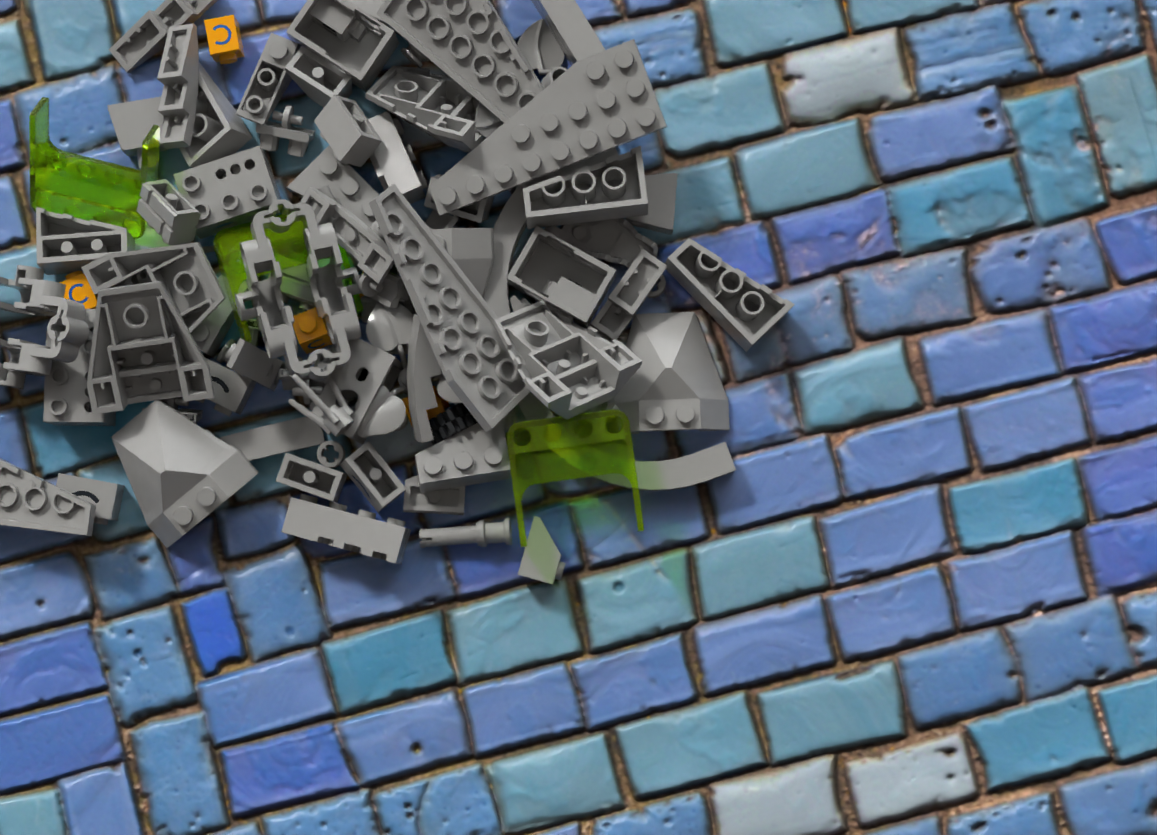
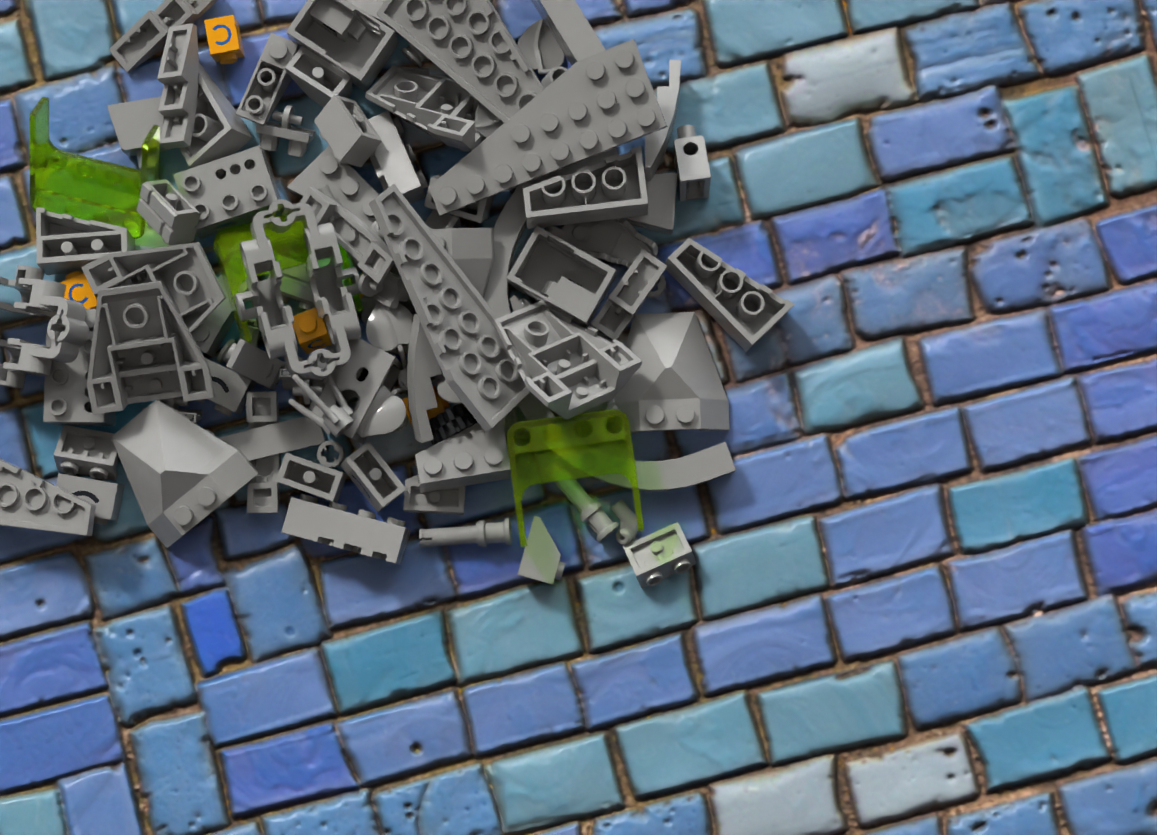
none -> light grey bracket [53,425,119,481]
none -> light grey slope [246,391,281,513]
none -> pin [544,458,619,542]
none -> light grey arm [610,499,639,545]
none -> light grey bracket [623,522,696,588]
none -> light grey slope [645,60,681,181]
none -> light grey torso [673,125,711,202]

